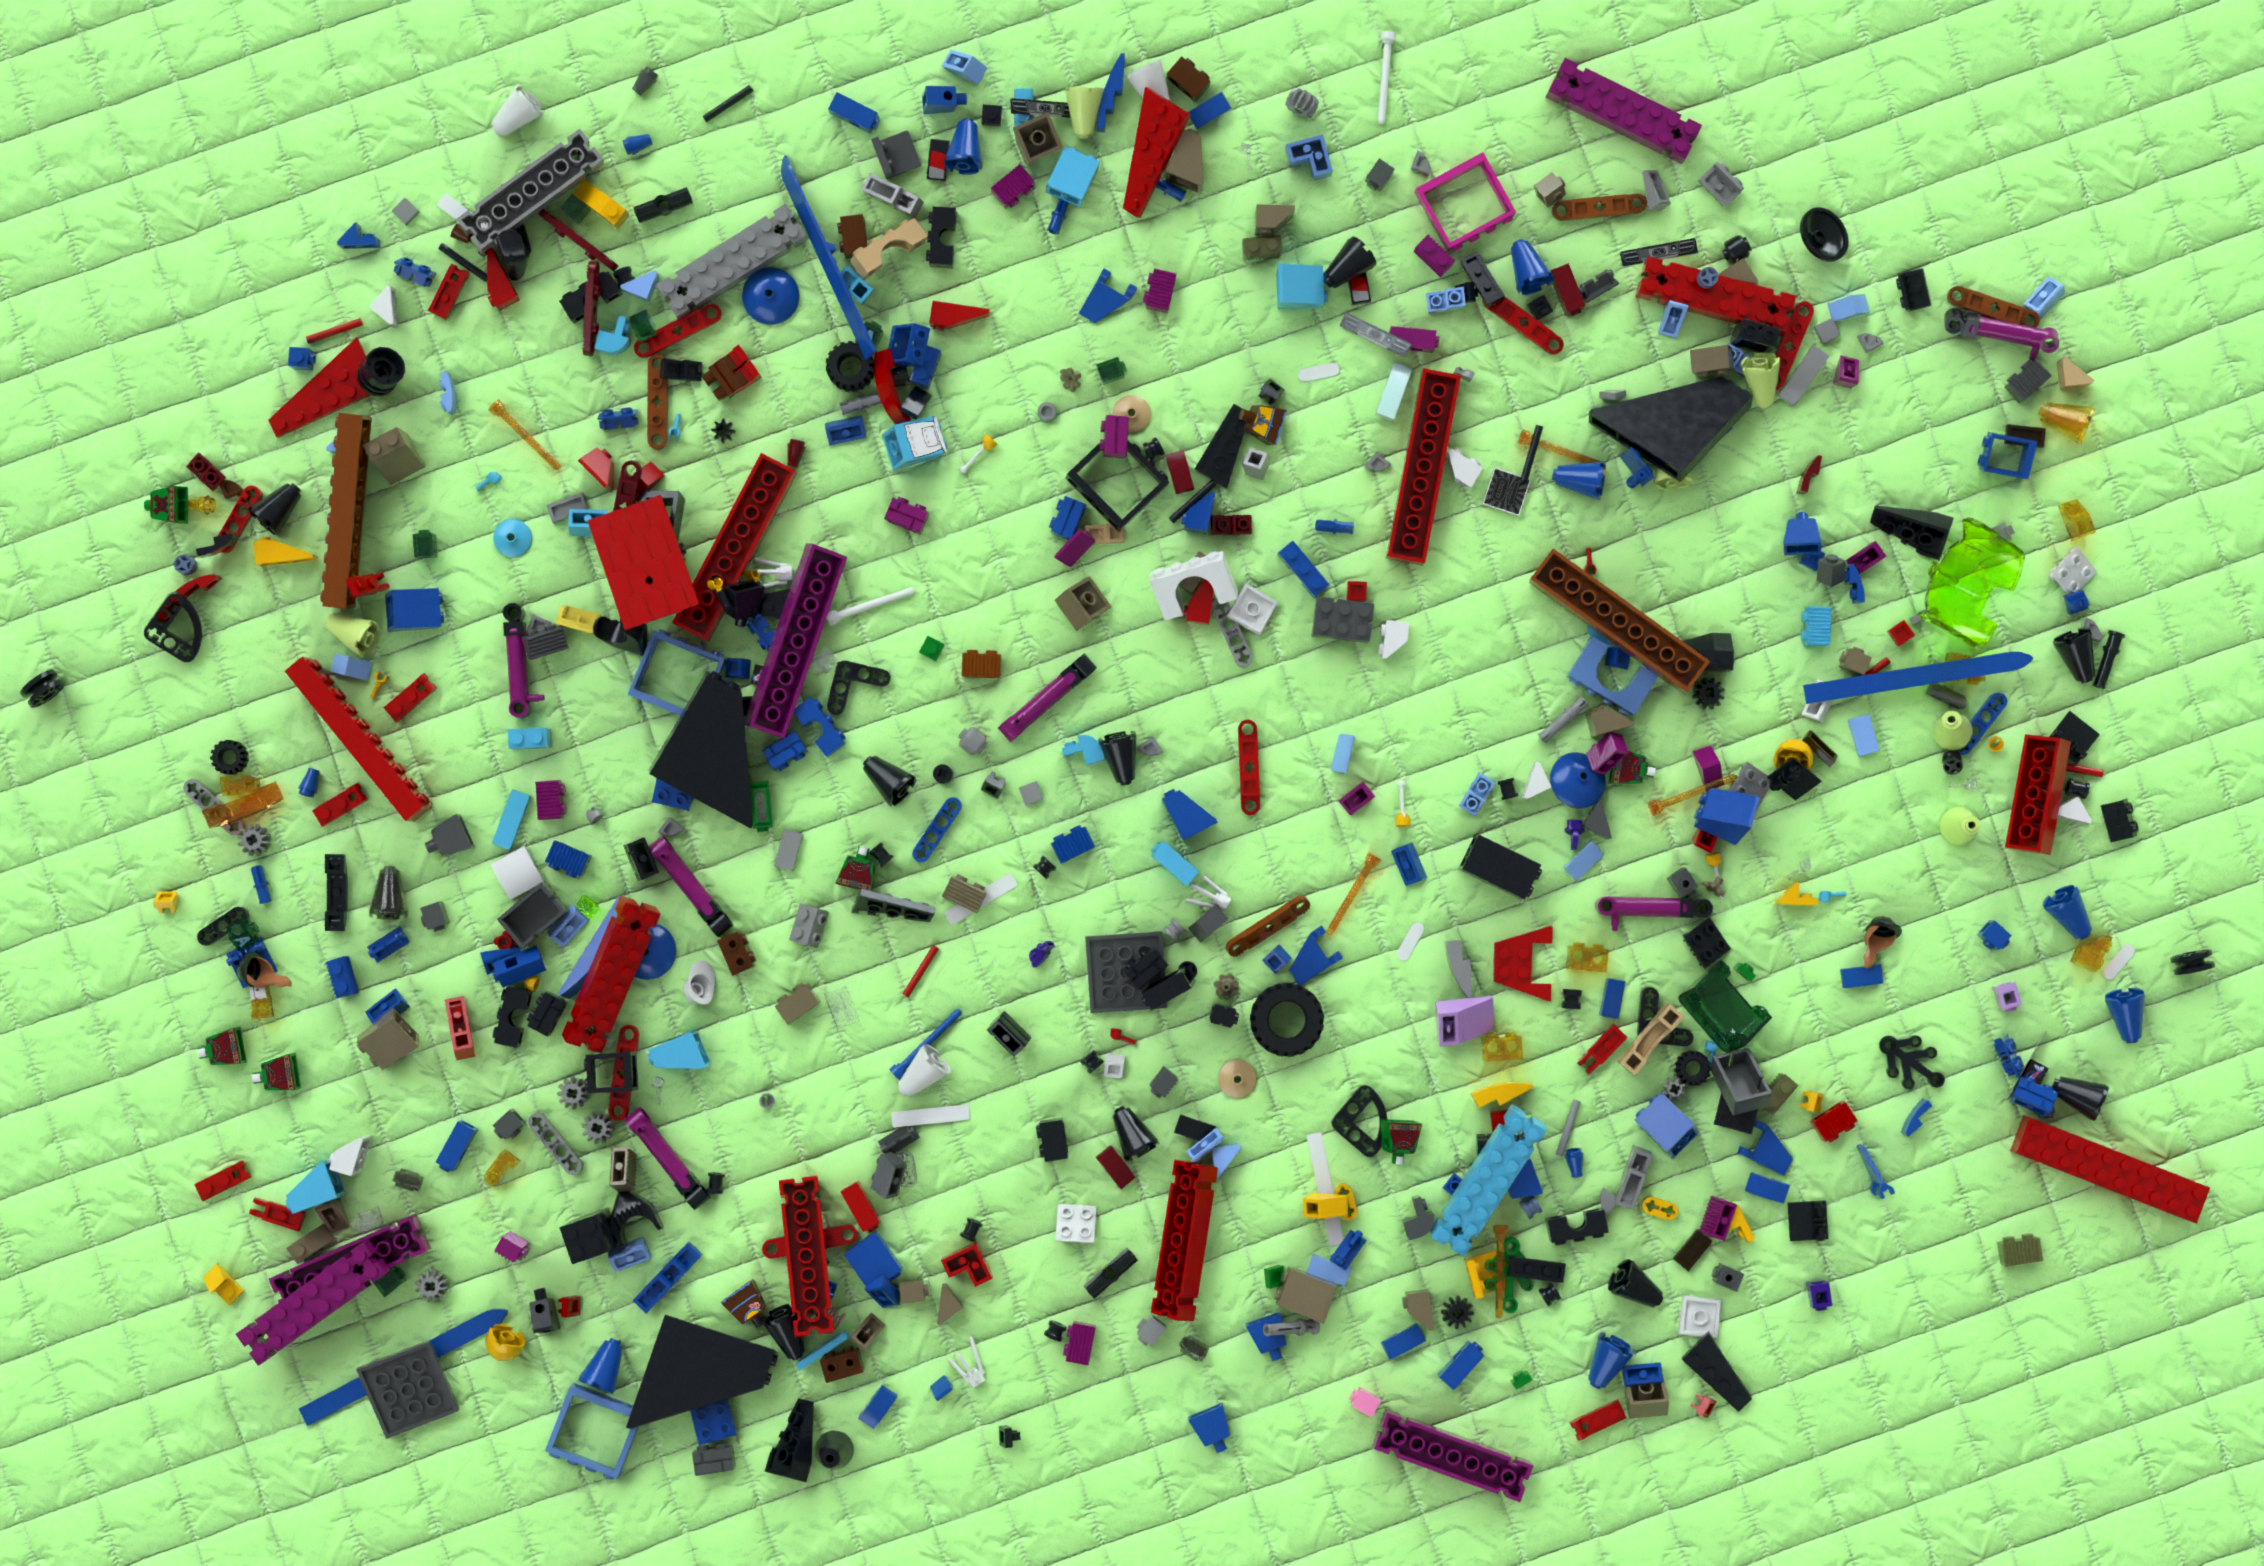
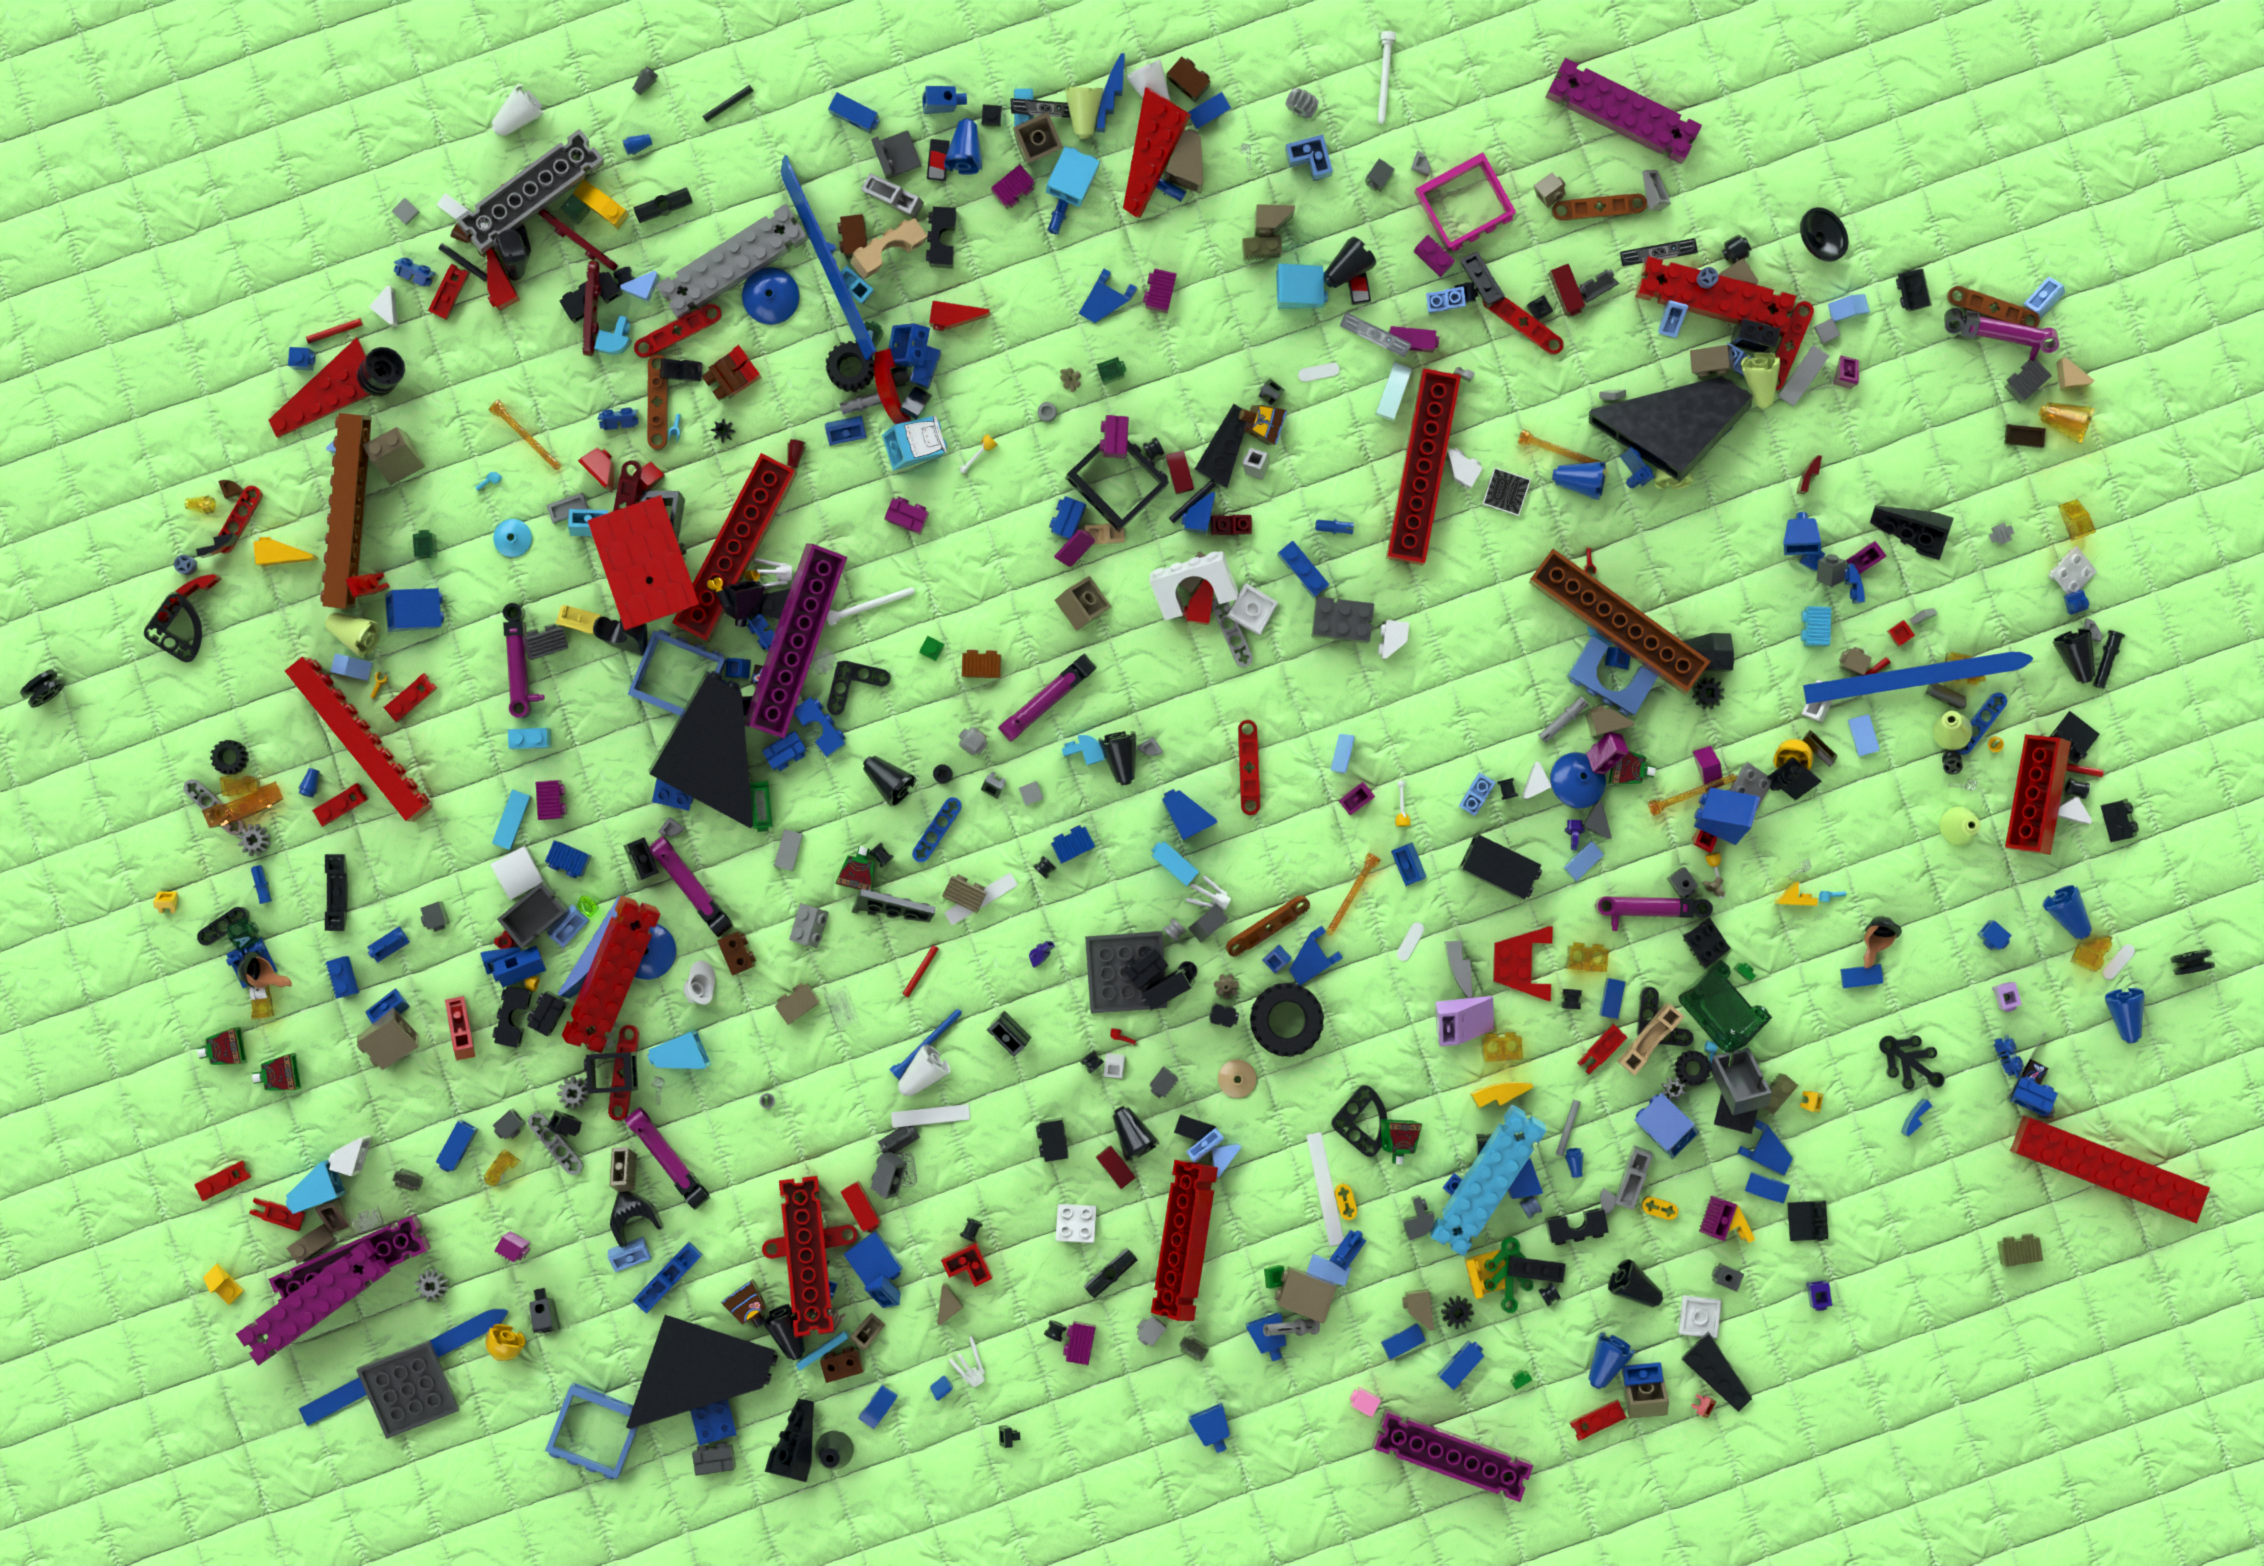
green torso [144,486,188,524] -> none
dark red slope [186,452,226,492] -> none
black cone [248,483,301,536] -> none
blue slope [337,222,380,249] -> none
clear smoke cone [369,866,408,920] -> none
clear green brick [373,1266,407,1297] -> none
dark grey torso [425,814,475,856] -> none
light blue slope [439,371,457,415] -> none
light grey tile [526,615,552,632] -> none
red tile [558,1295,581,1317] -> none
black brick [559,1207,618,1265] -> none
blue cone [578,1338,623,1394] -> none
light grey gear [582,1111,615,1144] -> none
light grey hinge [586,807,603,824] -> none
clear green brick [629,309,657,343] -> none
black bush [706,1172,725,1194] -> none
dark tan brick [899,1279,929,1304] -> none
light blue slope [942,50,987,84] -> none
tan dish [1113,395,1151,433] -> none
yellow slope [1303,1193,1348,1219] -> none
red plate [1346,581,1367,602] -> none
light grey tile [1364,452,1391,472] -> none
red plate [1490,1110,1507,1131] -> none
clear orange piece [1493,1225,1509,1319] -> none
blue cone [1511,239,1554,295] -> none
black bar [1520,425,1543,482] -> none
dark brown tile [1673,1229,1713,1272] -> none
light grey bracket [1698,162,1744,208] -> none
red brick [1810,1101,1858,1142] -> none
light grey tile [1857,333,1884,353] -> none
blue flag [1857,1144,1895,1199] -> none
clear neon green piece [1918,517,2025,650] -> none
blue window [1978,432,2037,479] -> none
black cone [2052,1076,2109,1121] -> none
none -> black brick [547,1110,582,1137]

